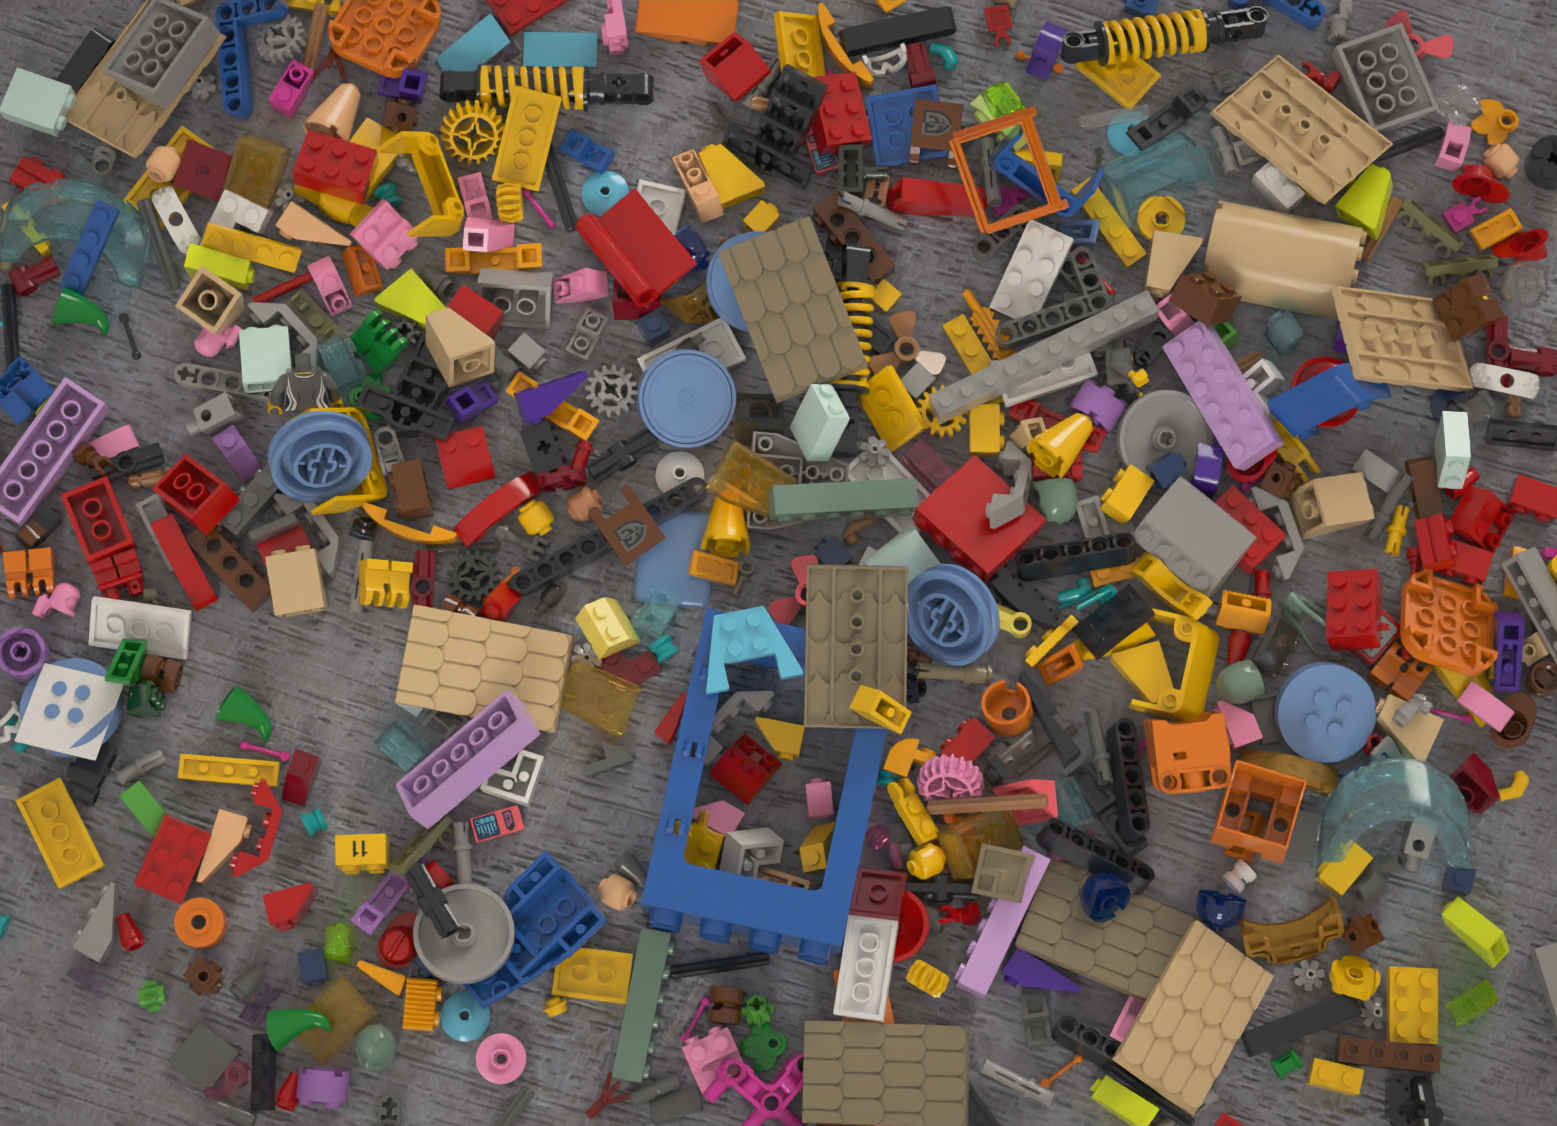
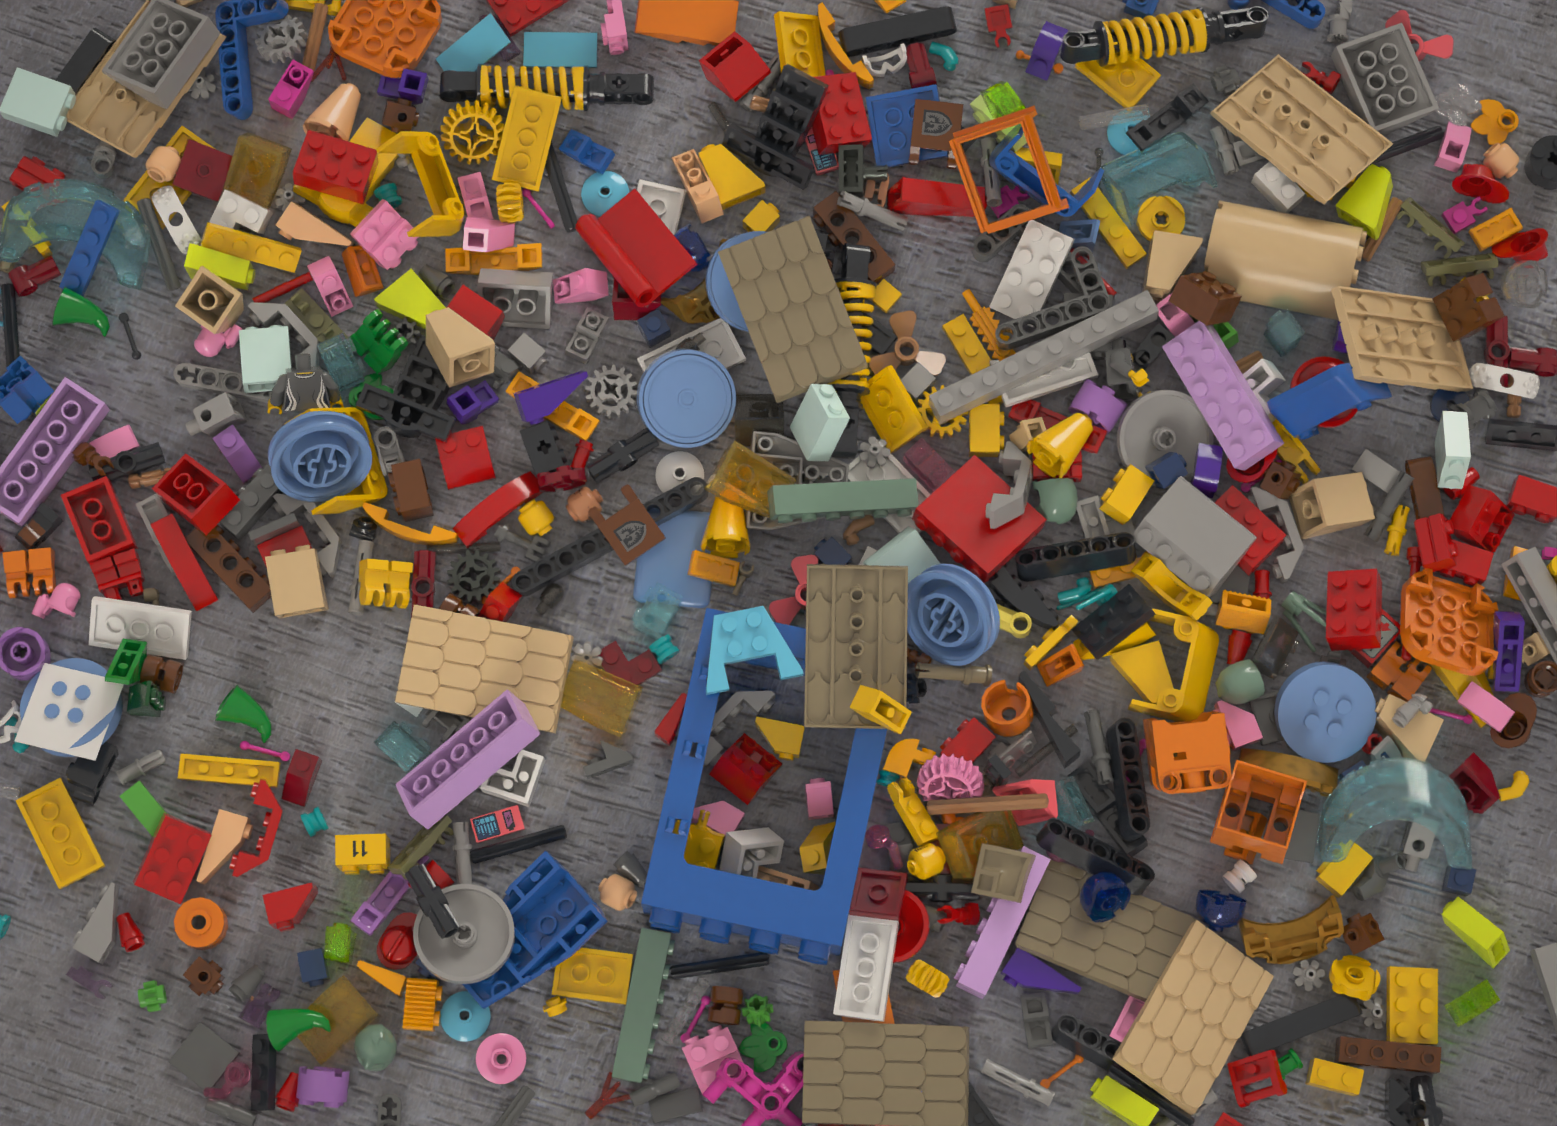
light yellow slope [575,597,641,660] -> none
none -> black axle [470,825,567,864]
none -> red plate [1227,1050,1287,1108]

